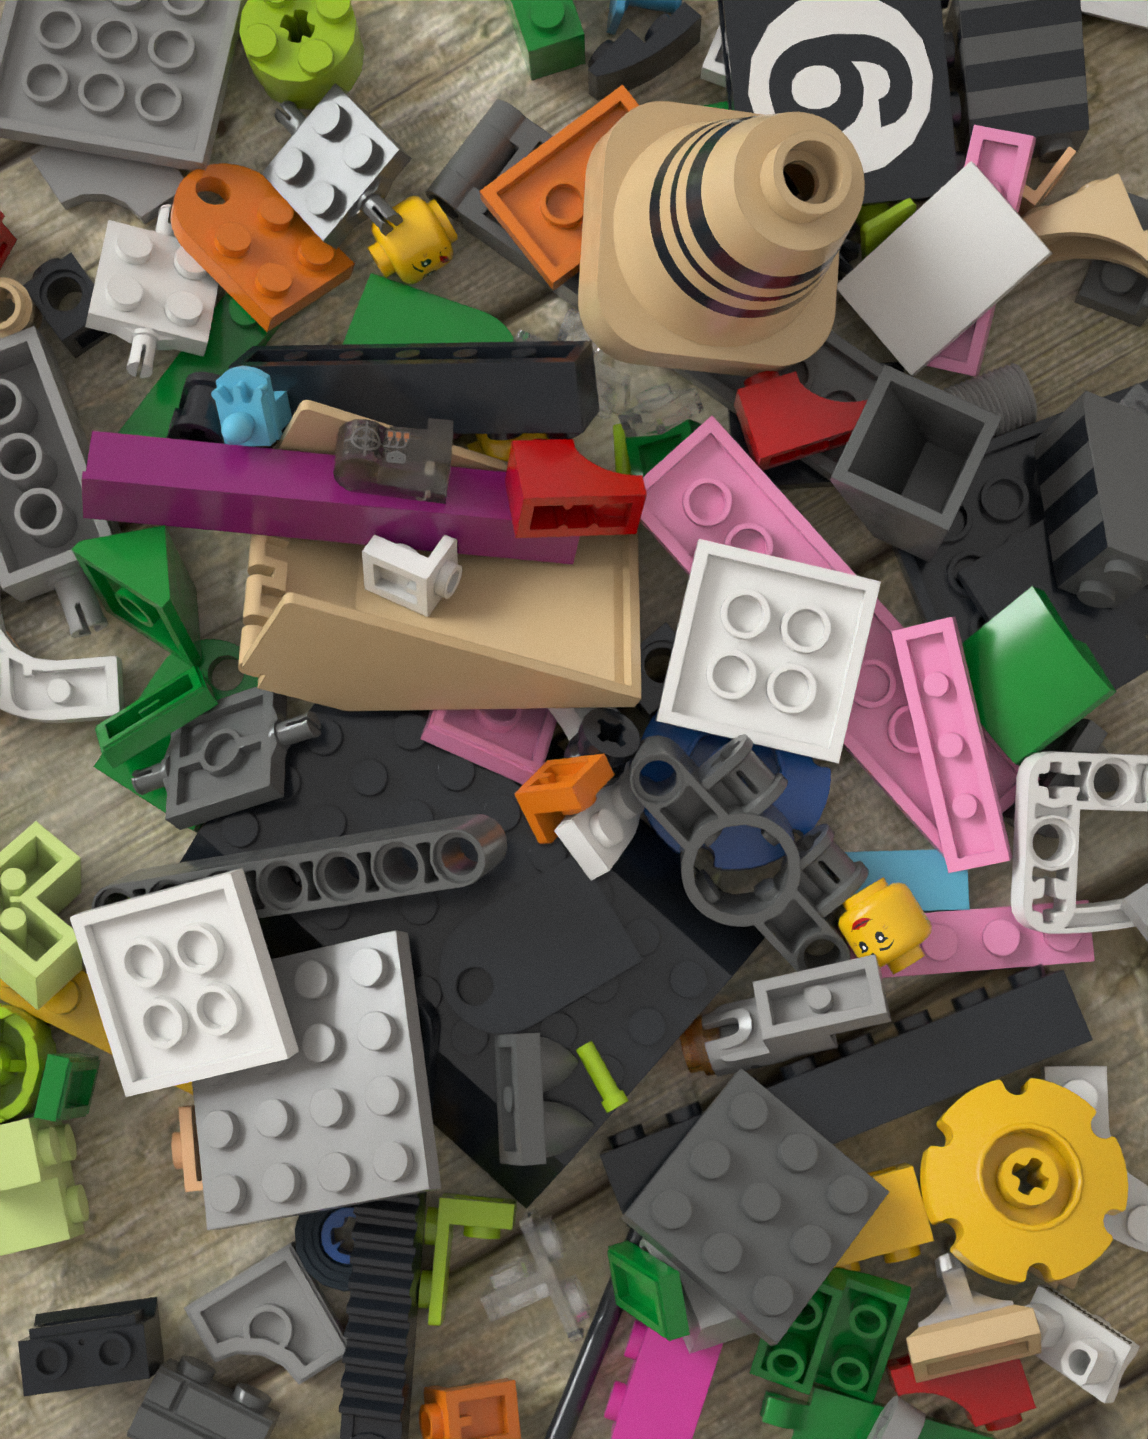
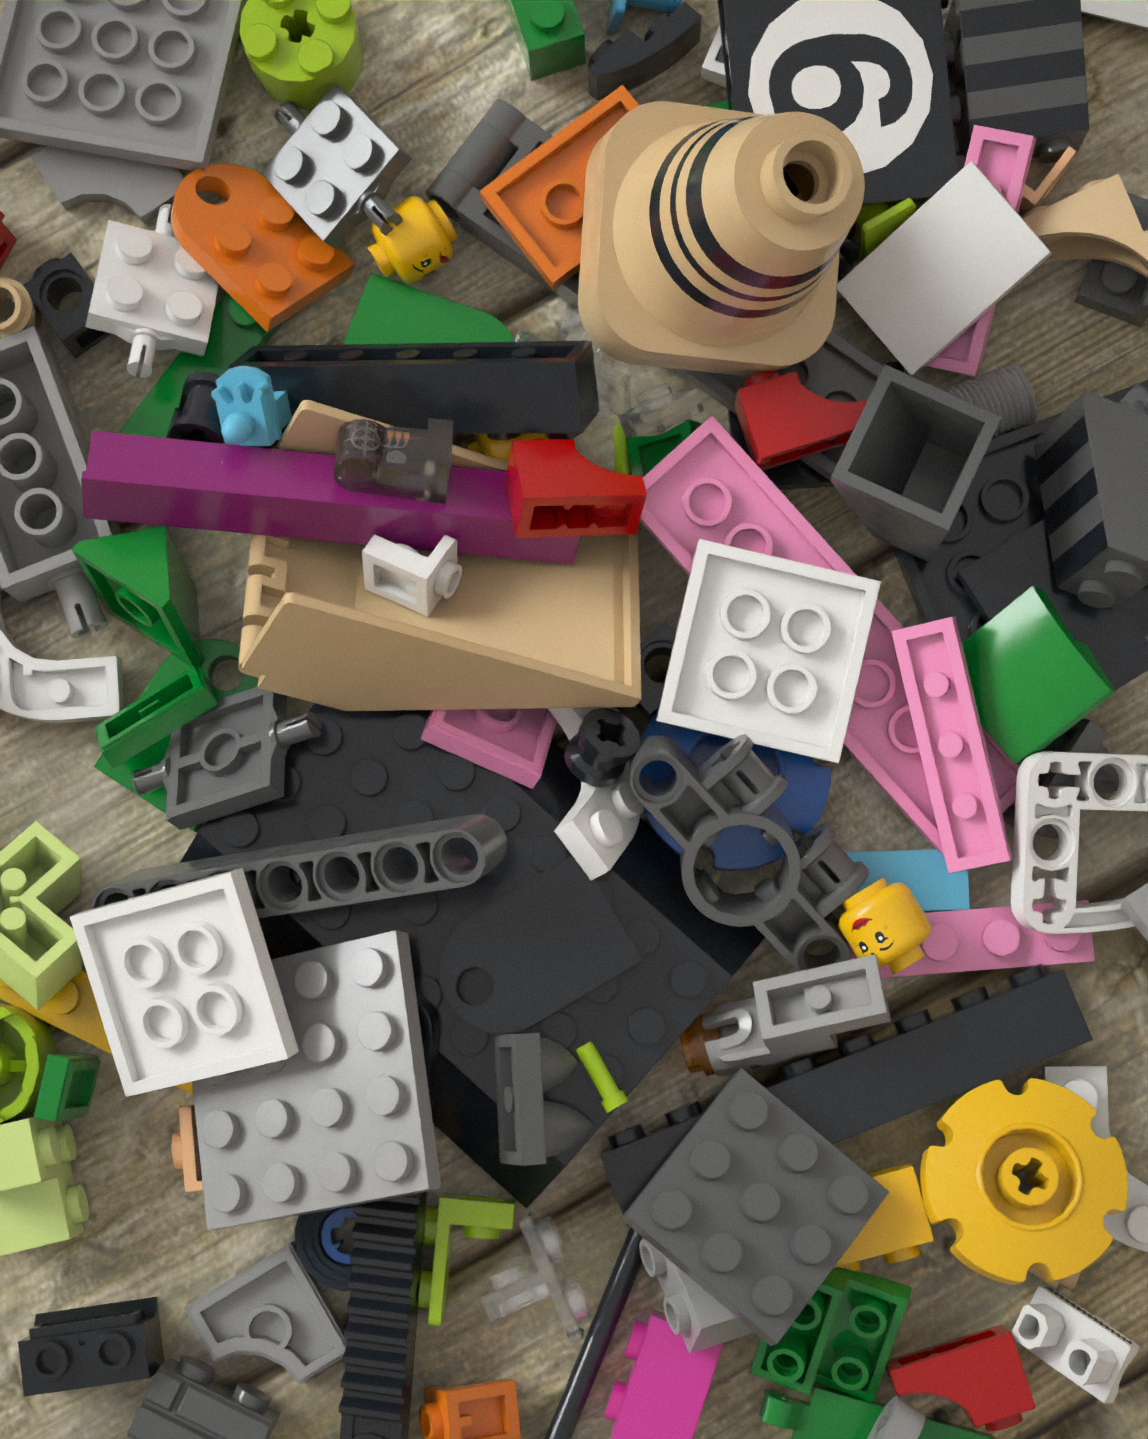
orange bracket [514,753,614,844] -> none
green tile [607,1240,690,1341] -> none
tan piece [906,1253,1041,1383] -> none

